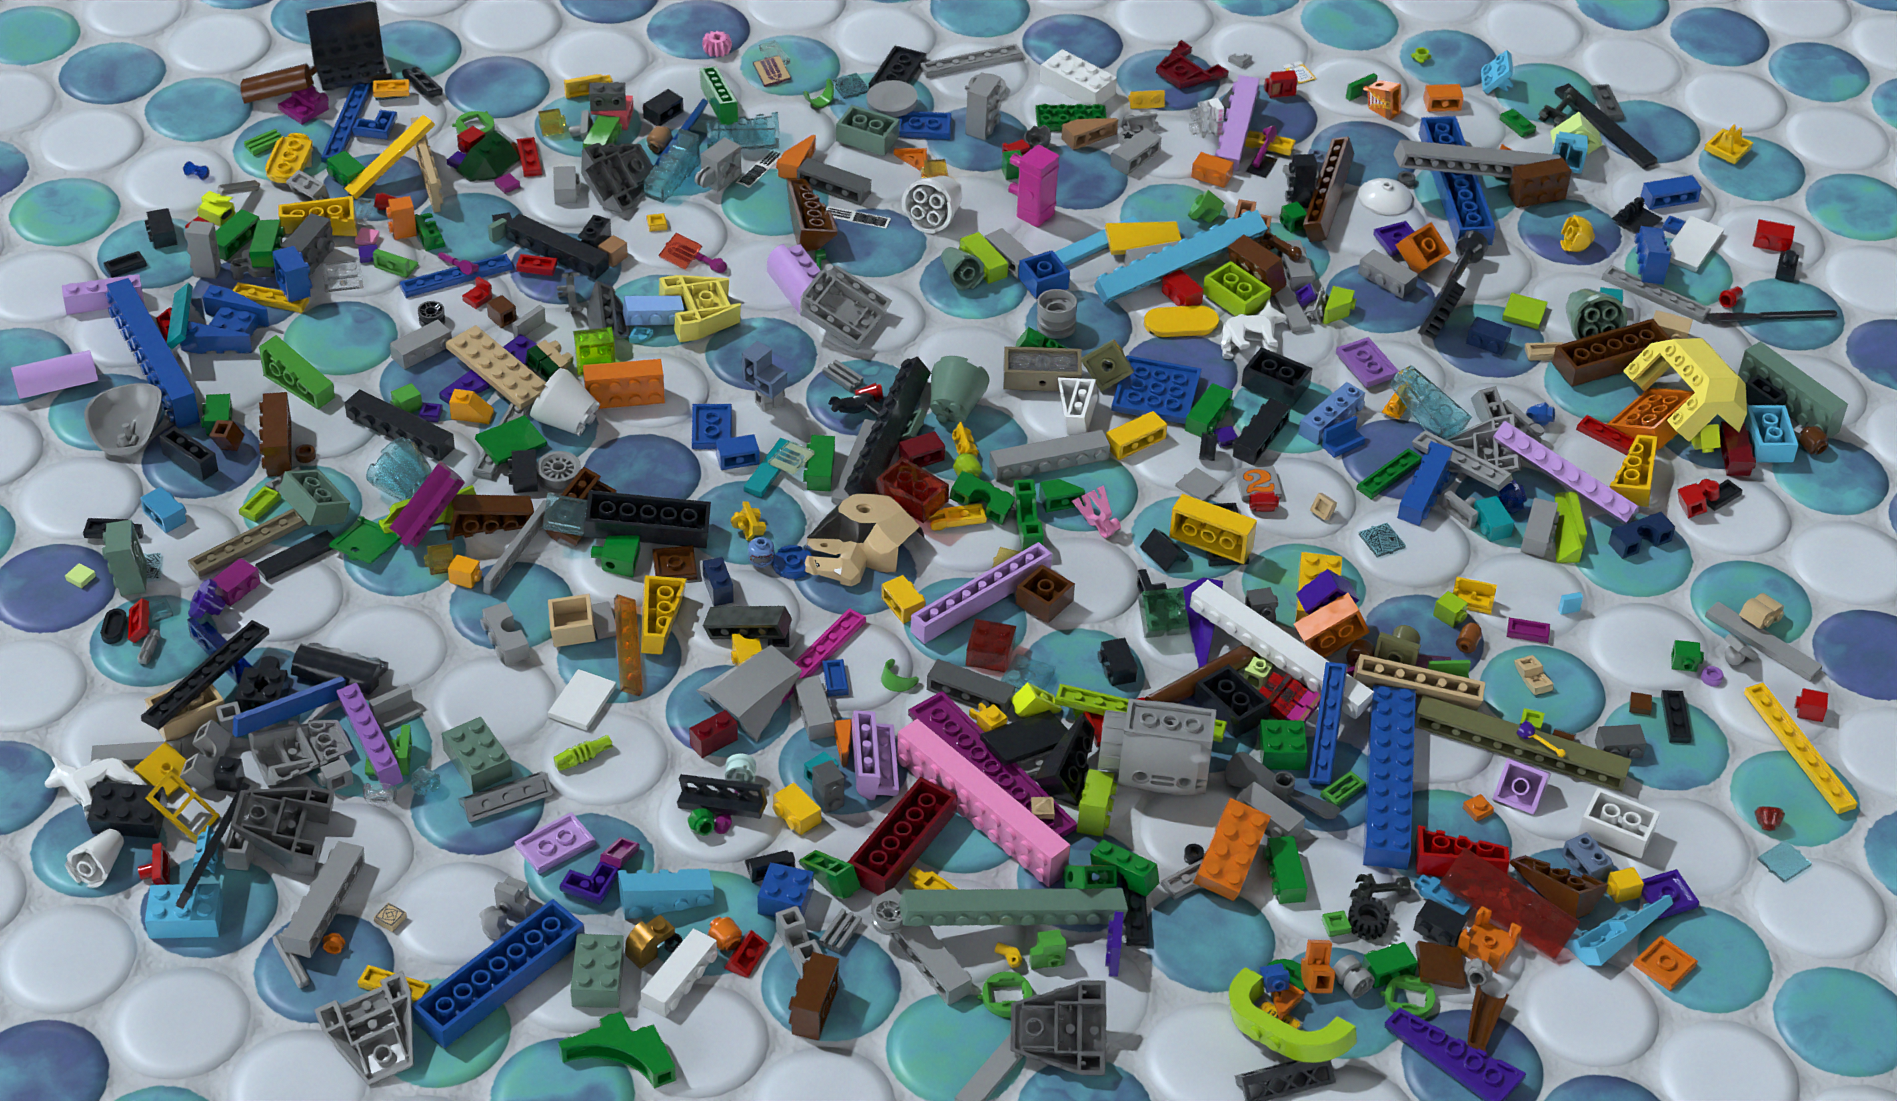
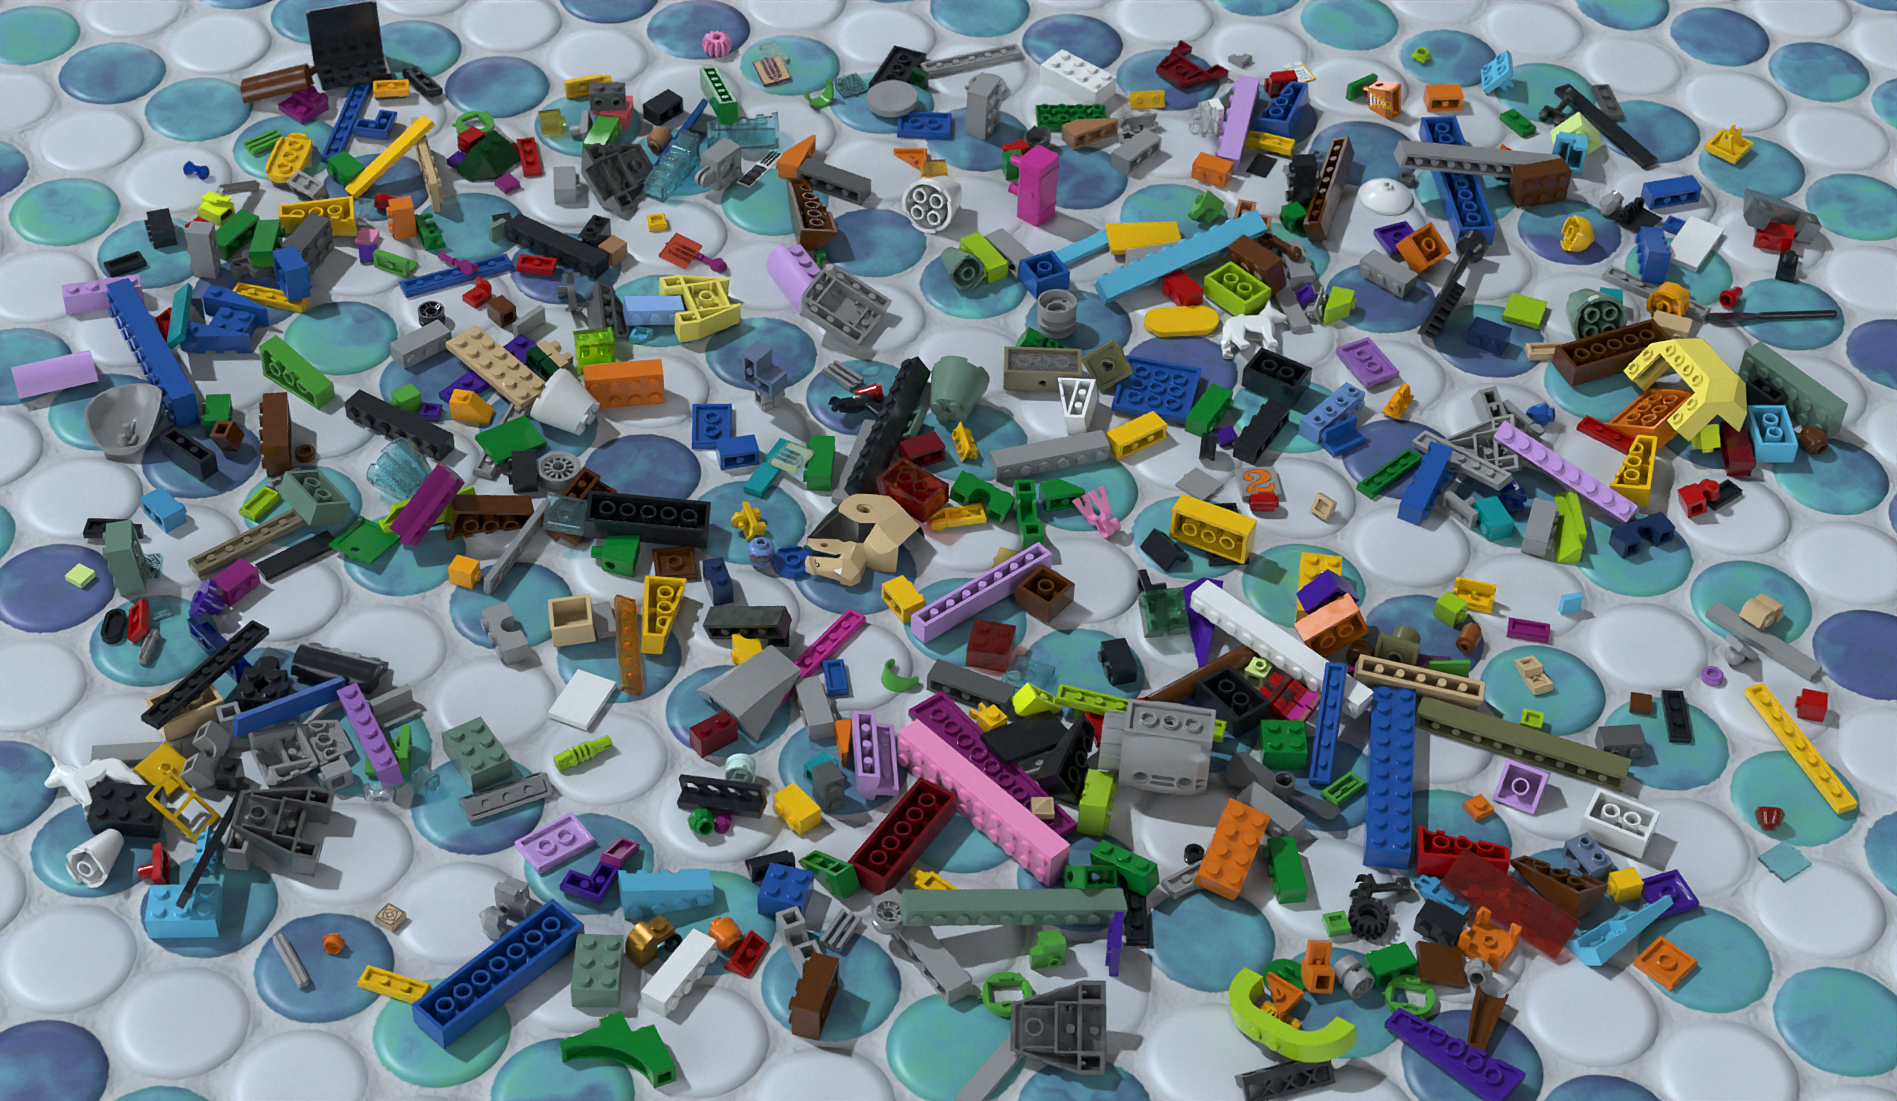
light grey brick [281,841,365,958] -> none
light grey wedge [314,971,414,1086] -> none
clear brick [322,259,363,293] -> none
clear yellow brick [424,543,454,575] -> none
sticker [826,206,891,228] -> none
sand green brick [836,105,900,156] -> none
lime head [953,453,982,478] -> none
yellow arm [995,942,1022,968] -> none
dark grey brick [1245,587,1278,623] -> none
magenta piece [1252,126,1277,168] -> none
blue bracket [1259,963,1290,993] -> none
clear light blue piece [1359,523,1406,557] -> none
clear light blue wedge [1389,365,1472,439] -> none
hinge [1517,720,1566,758] -> none
reddish brown tile [1552,728,1576,742] -> none
green brick [1671,640,1704,672] -> none
none -> dark green tile [911,66,929,90]
none -> blue wedge [1254,81,1308,139]
none -> light grey rock [1600,190,1624,216]
none -> light orange brick [1646,282,1690,319]
none -> flat silver wedge [1743,188,1822,244]

